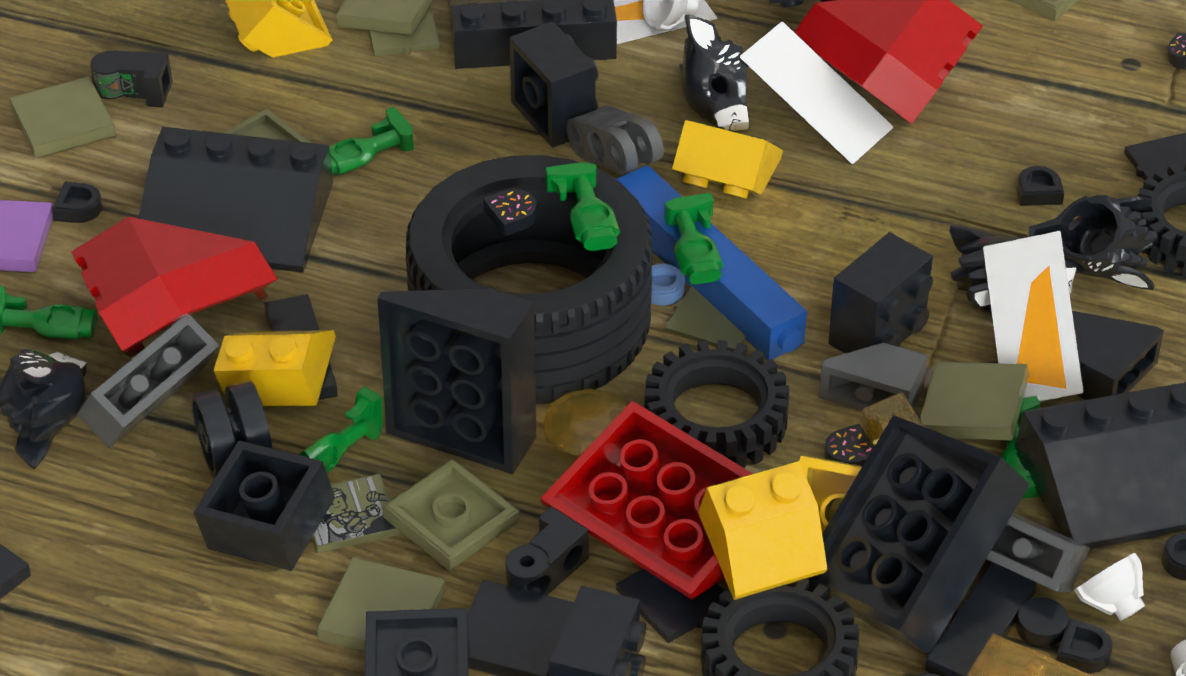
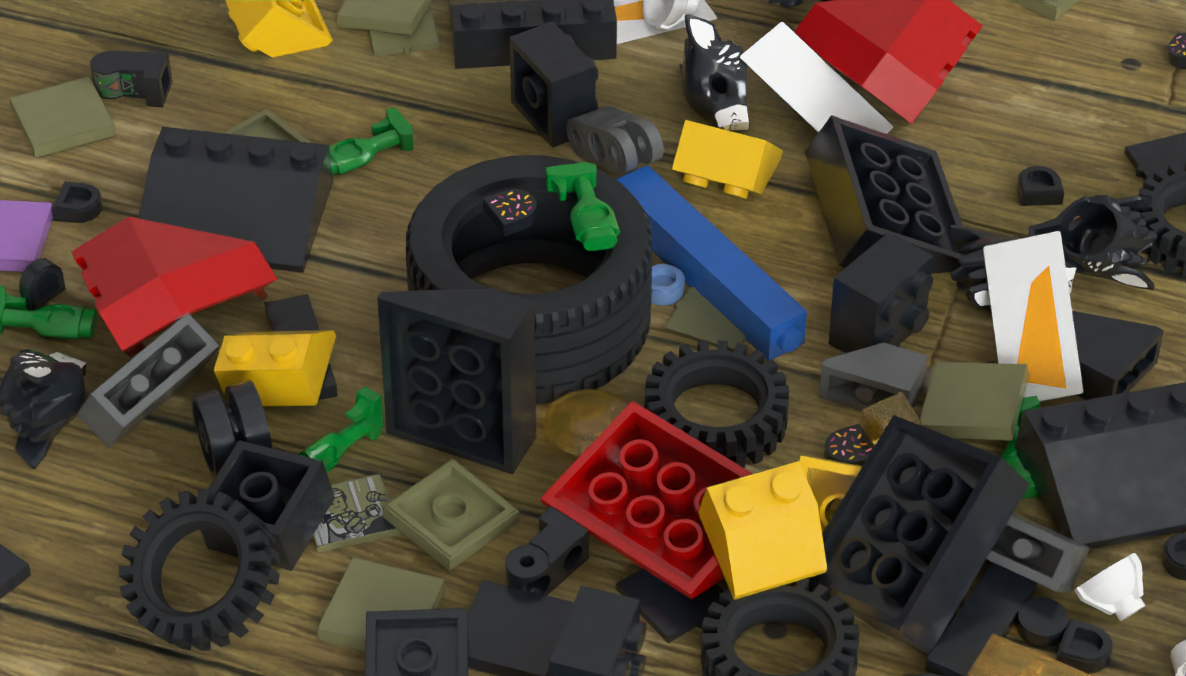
green piece [664,193,724,285] -> none
none -> black tile [19,258,66,310]
none -> black tyre [119,489,280,651]
none -> black slope [805,115,963,273]

